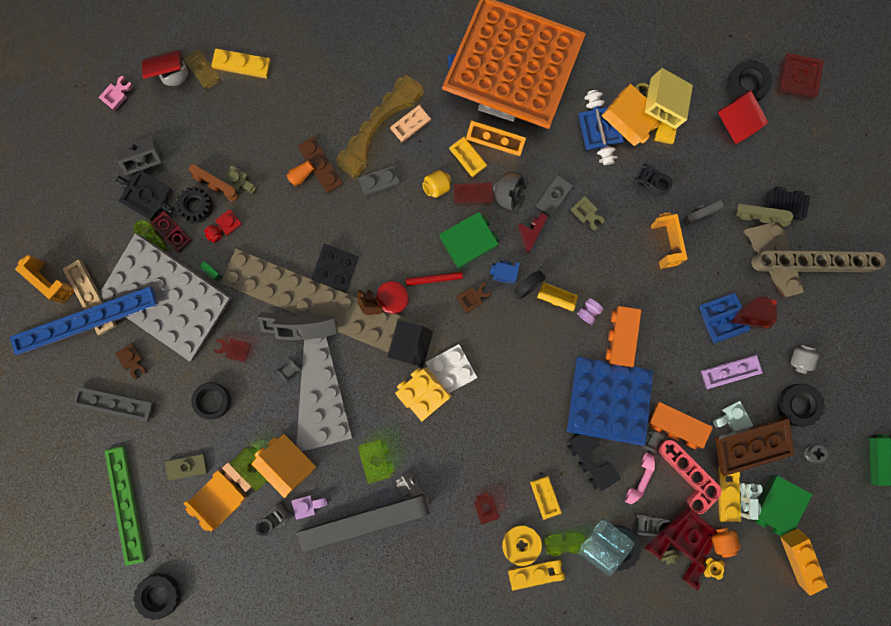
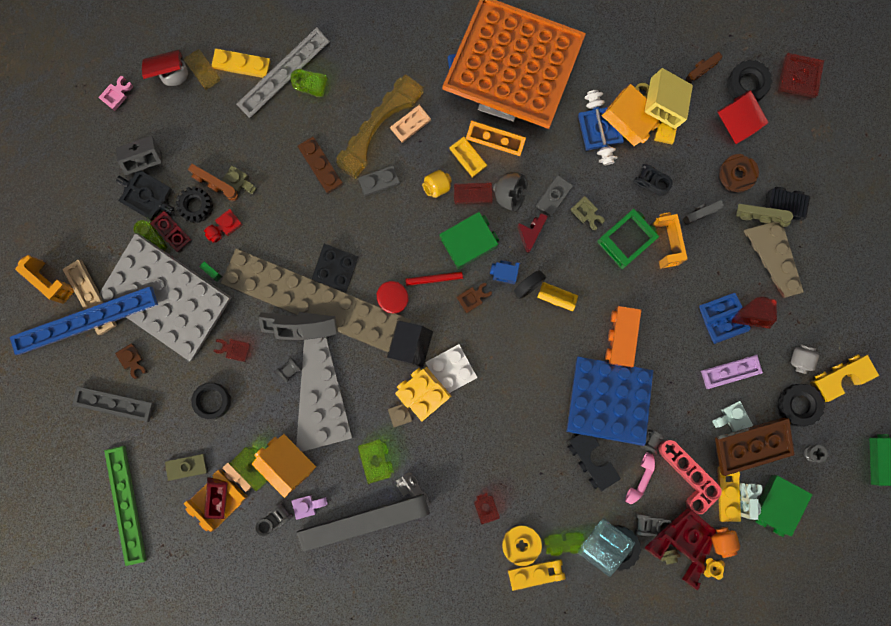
black tyre [133,573,181,620] -> none
orange cone [286,160,315,186] -> none
reddish brown plate [357,289,383,315] -> none
yellow plate [530,476,562,520] -> none
lavender wheel [577,298,604,325] -> none
orange brick [648,402,713,450] -> none
dark tan beam [751,251,886,273] -> none
light orange brick [780,528,828,596] -> none
none -> dark red slope [204,477,228,519]
none -> light grey tile [236,27,330,118]
none -> clear neon green piece [291,69,328,97]
none -> dark tan plate [388,404,412,427]
none -> green window [597,209,659,270]
none -> reddish brown plate [685,51,723,84]
none -> reddish brown plate [719,154,759,192]
none -> yellow arch [810,354,879,402]

